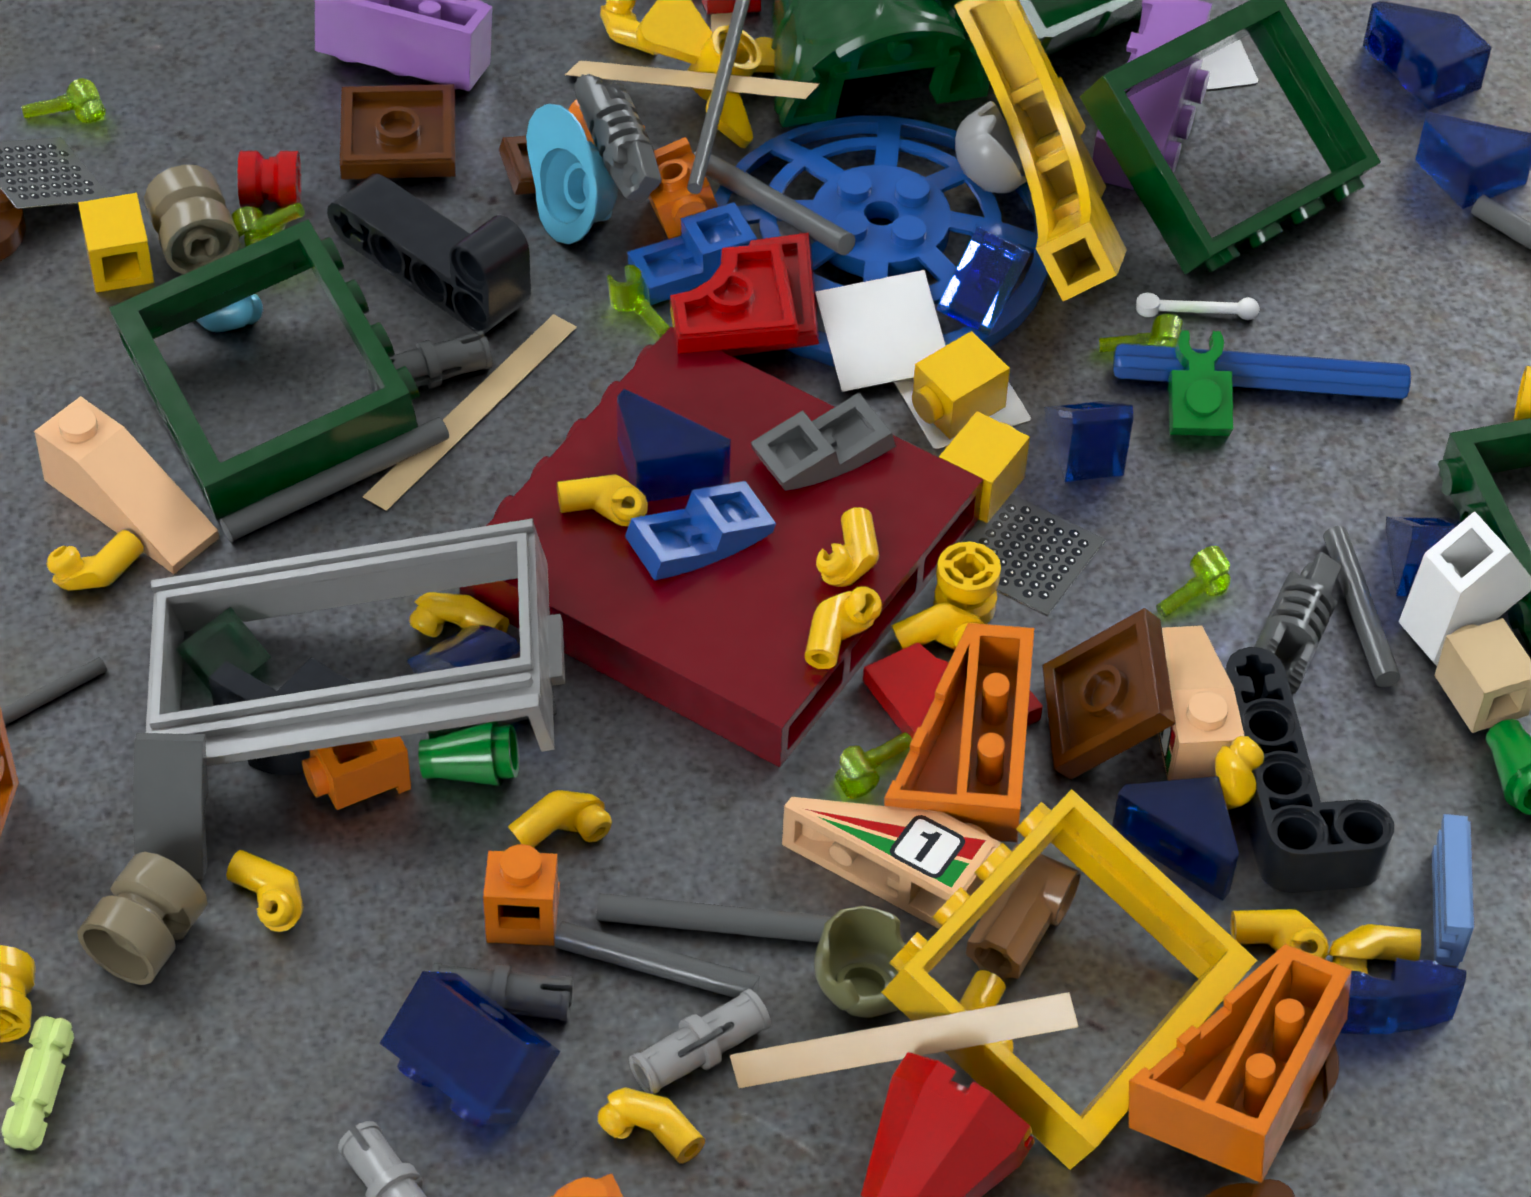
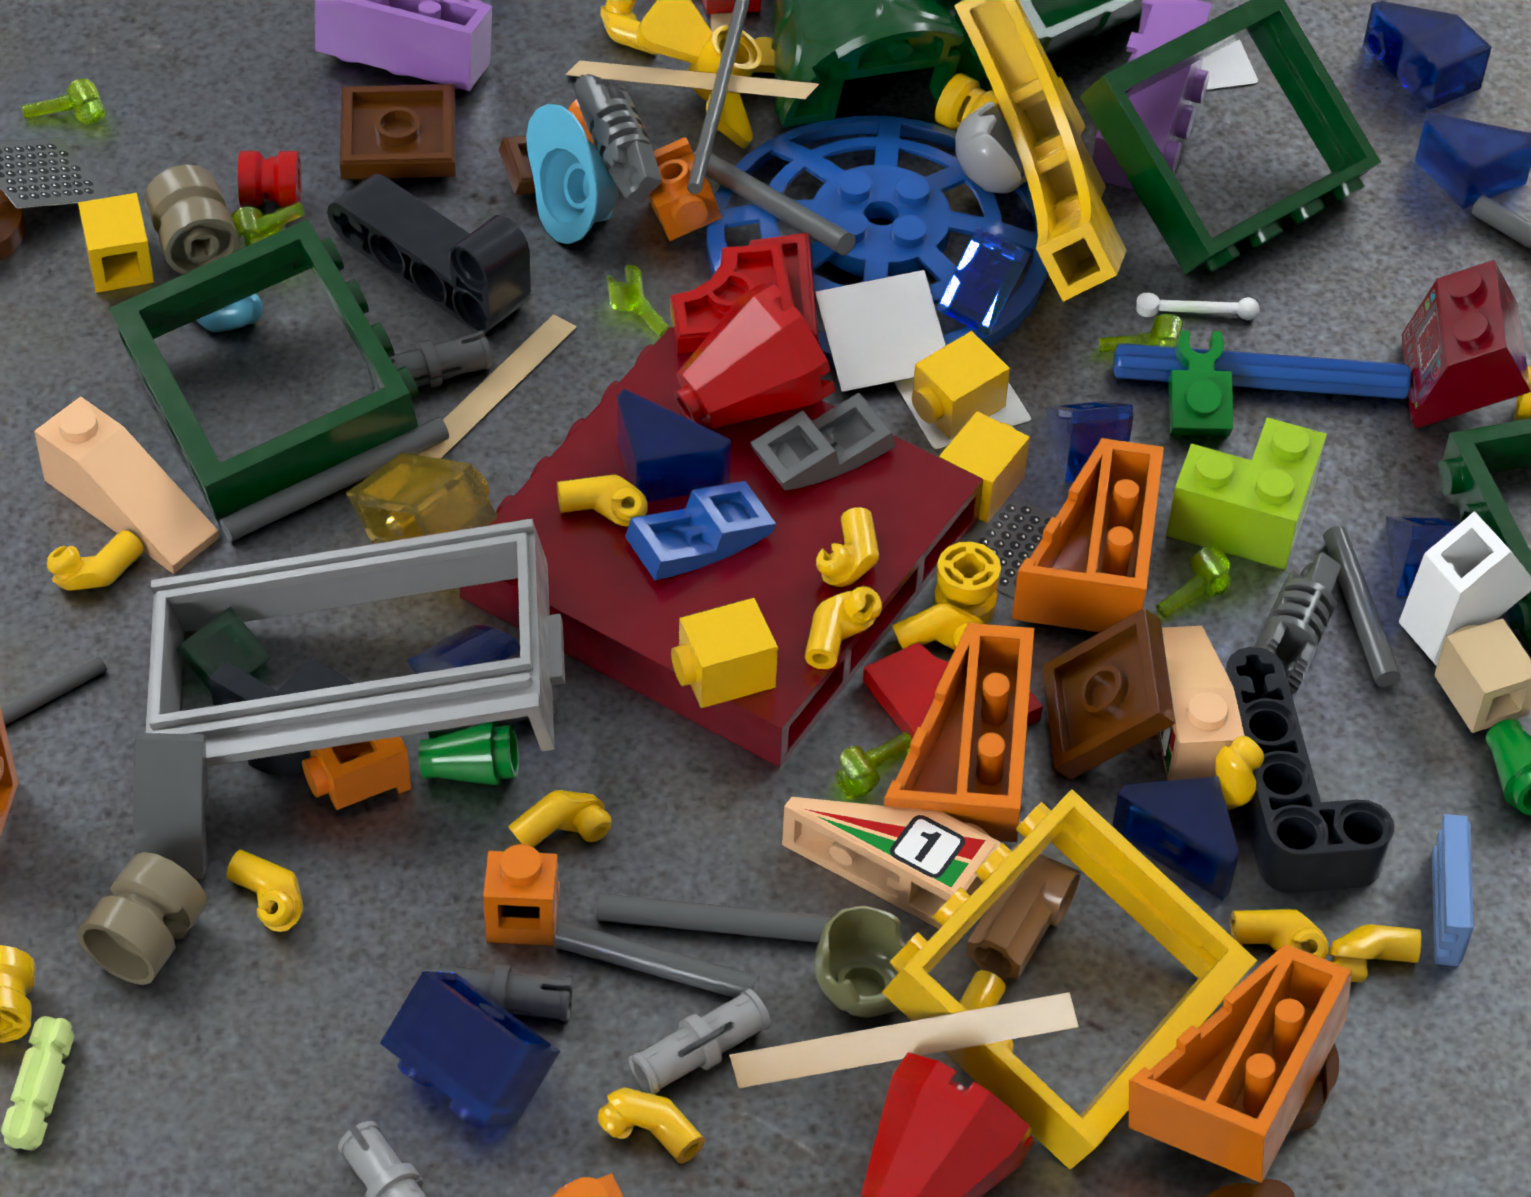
yellow arm [409,592,509,646] -> none
blue slope [627,202,757,305] -> none
clear blue slope [1340,958,1467,1035] -> none
none -> clear yellow brick [347,453,498,544]
none -> yellow brick [671,598,778,708]
none -> red cone [674,284,835,428]
none -> yellow wheel [935,73,1007,130]
none -> orange wedge [1011,438,1164,632]
none -> lime brick [1166,417,1327,570]
none -> dark red slope [1401,260,1531,429]

